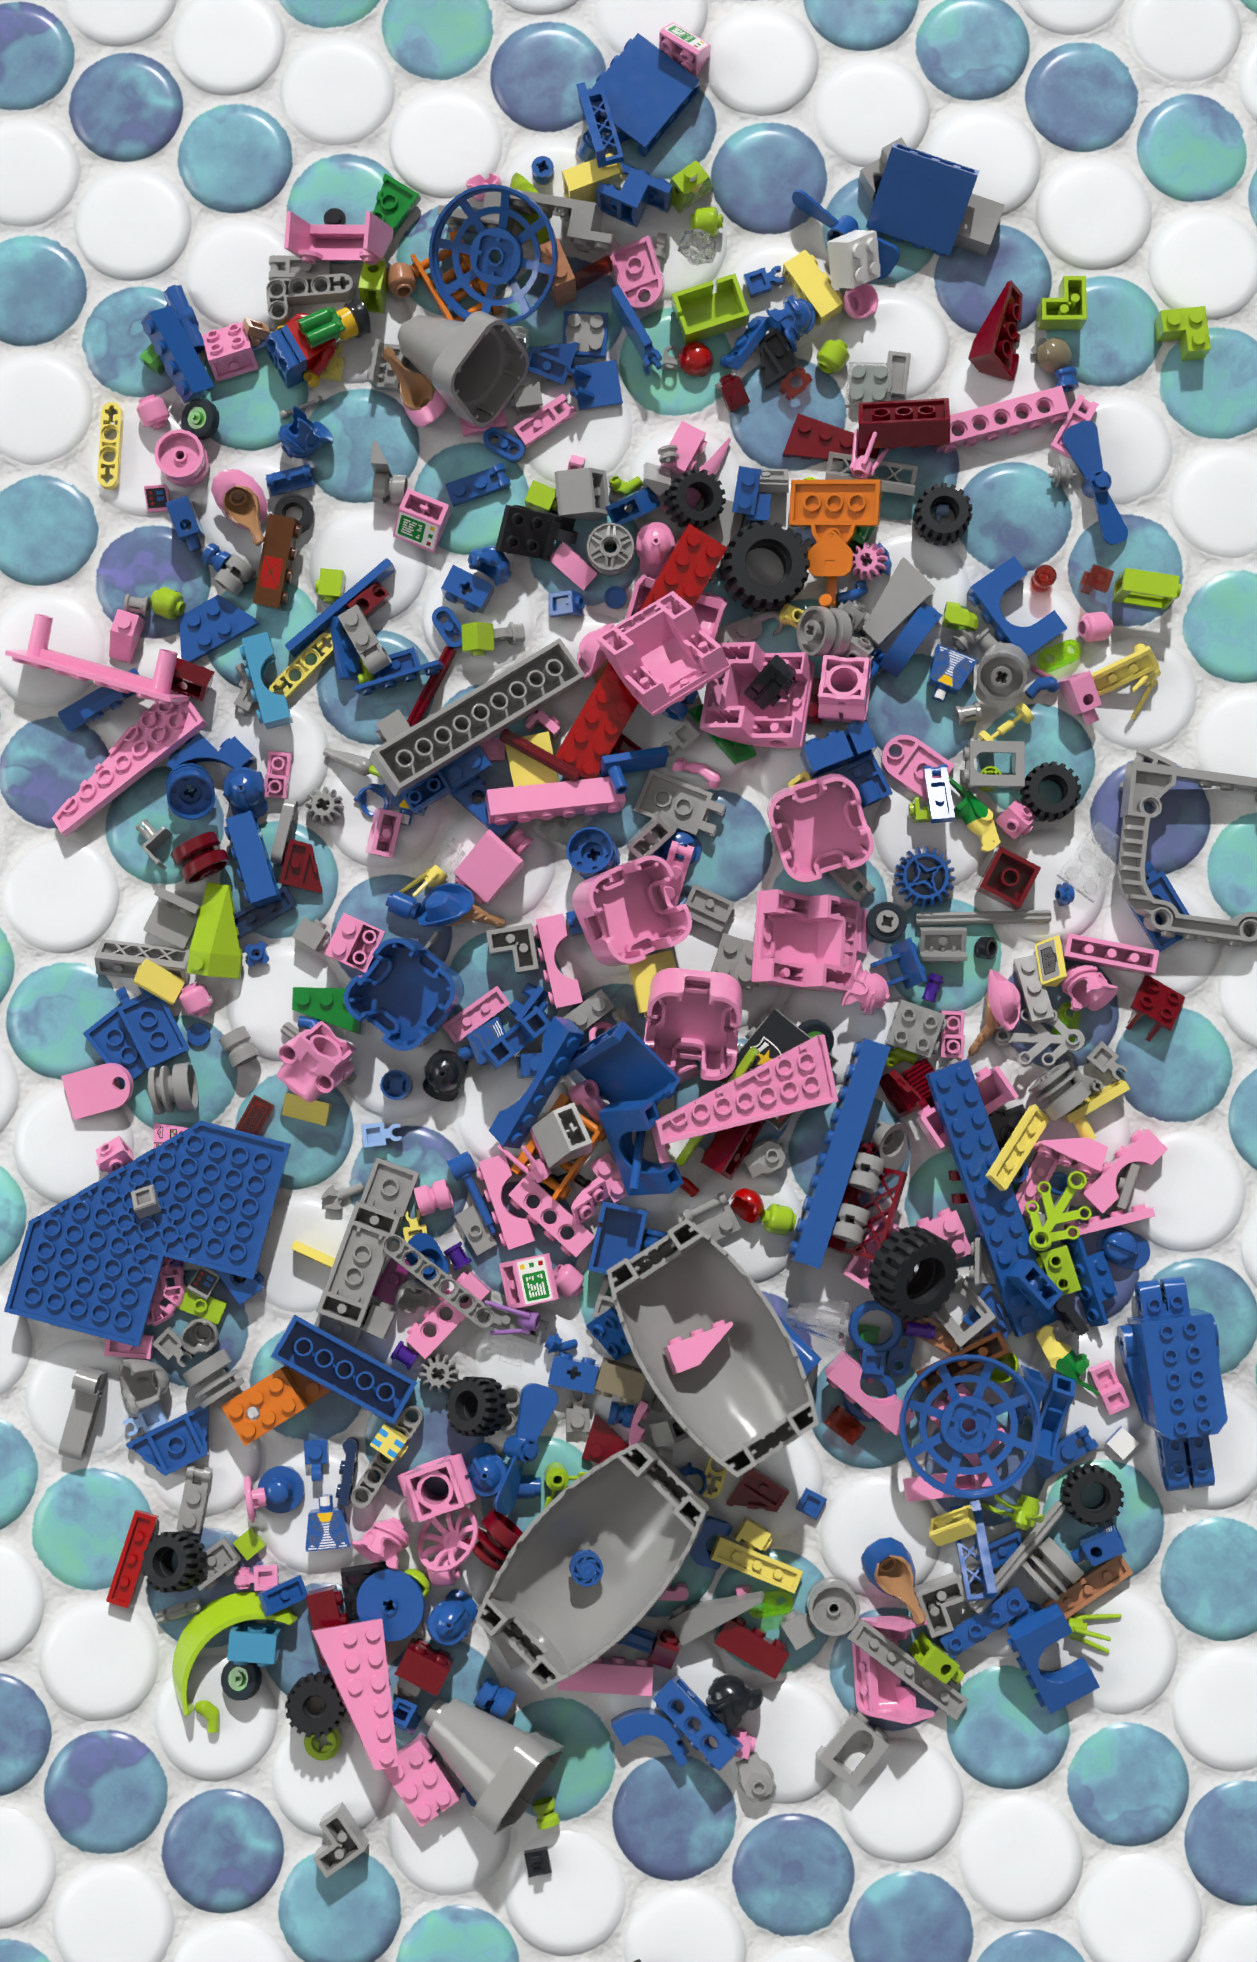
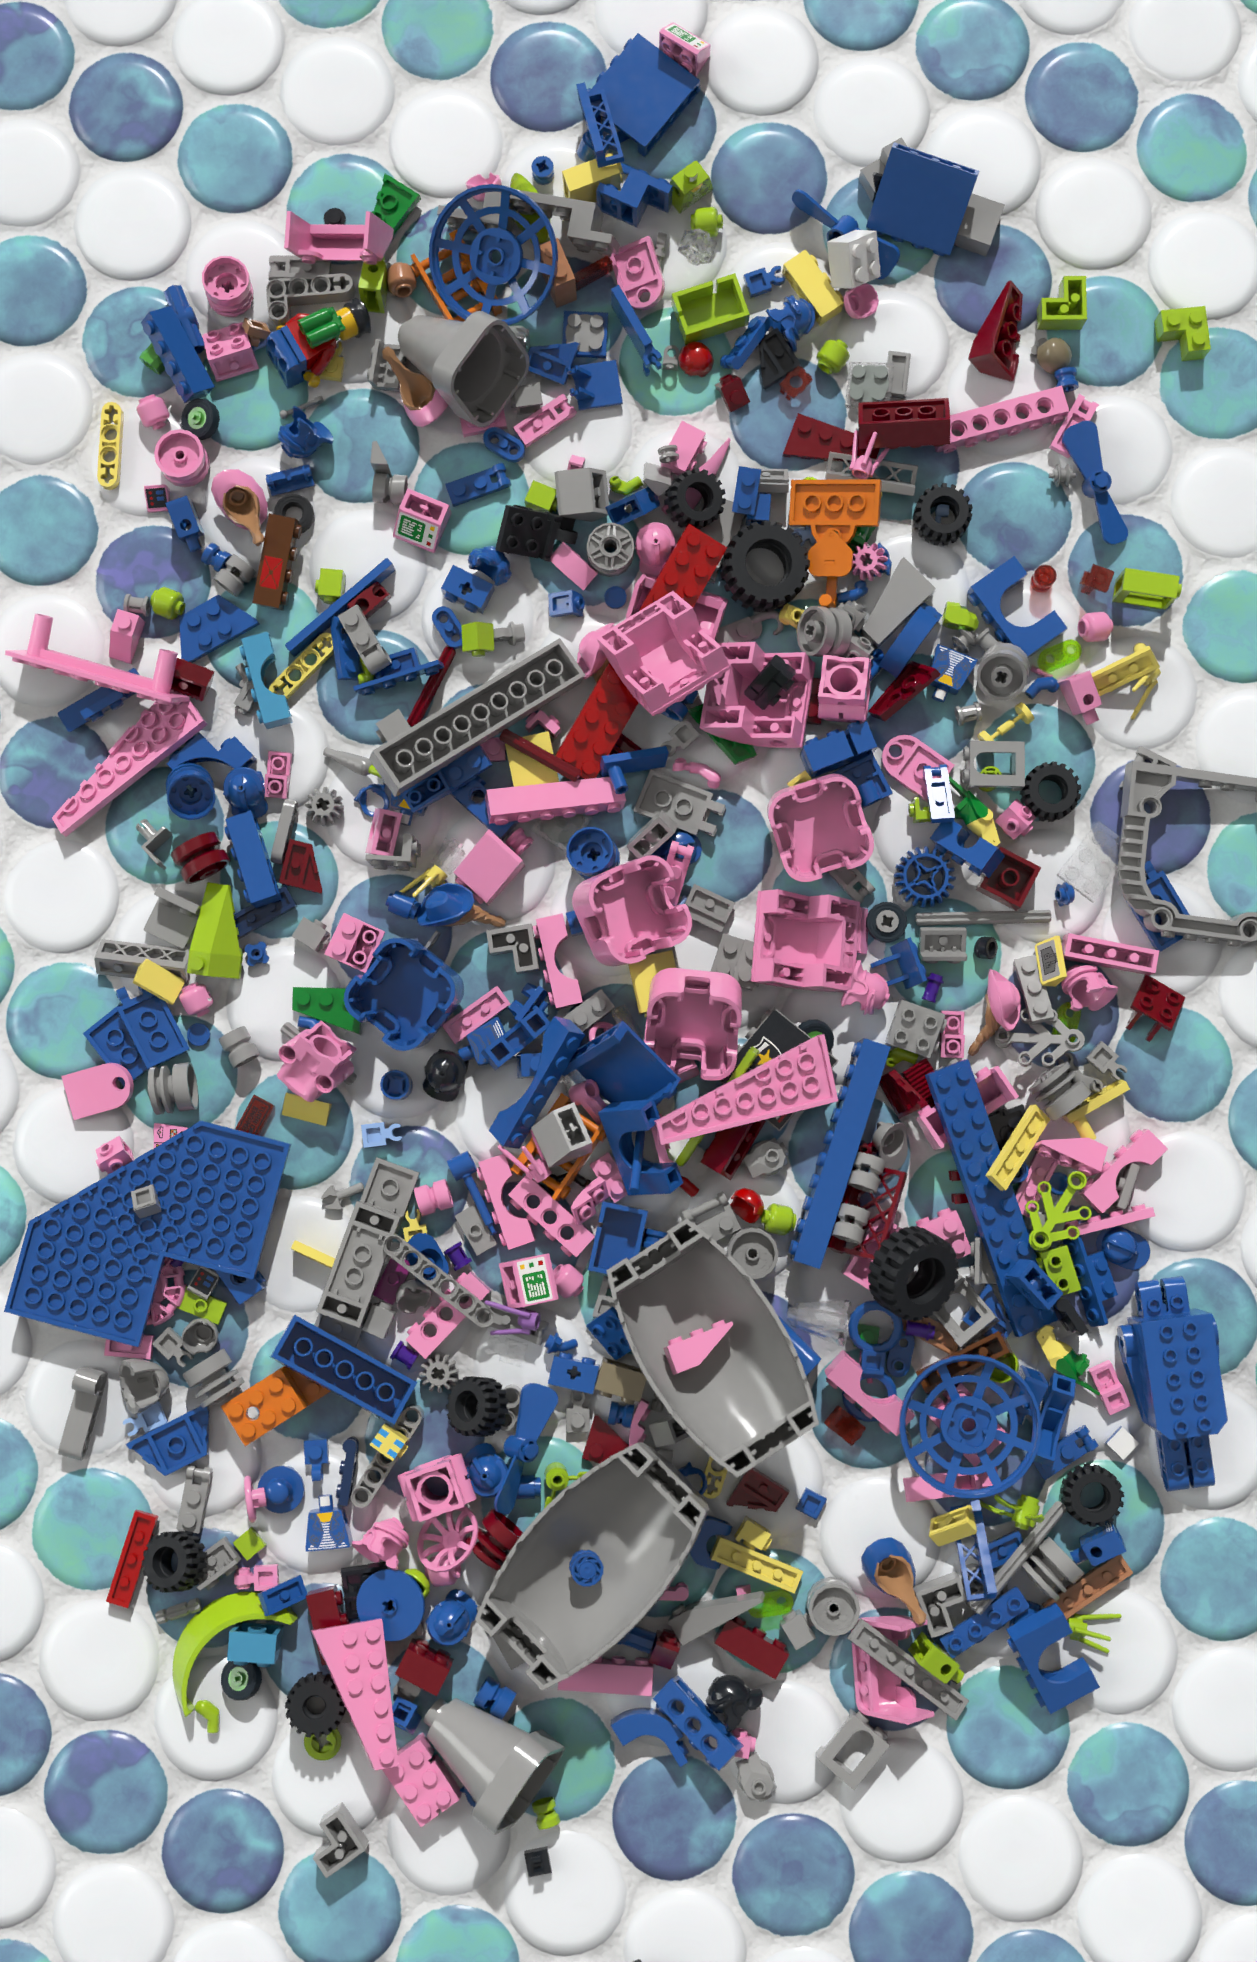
none -> bright pink wheel [202,256,253,317]
none -> light grey bracket [365,834,421,871]
none -> light grey wheel [727,1227,779,1280]
none -> dark red wing [868,661,941,721]
none -> blue arch [930,821,1005,878]

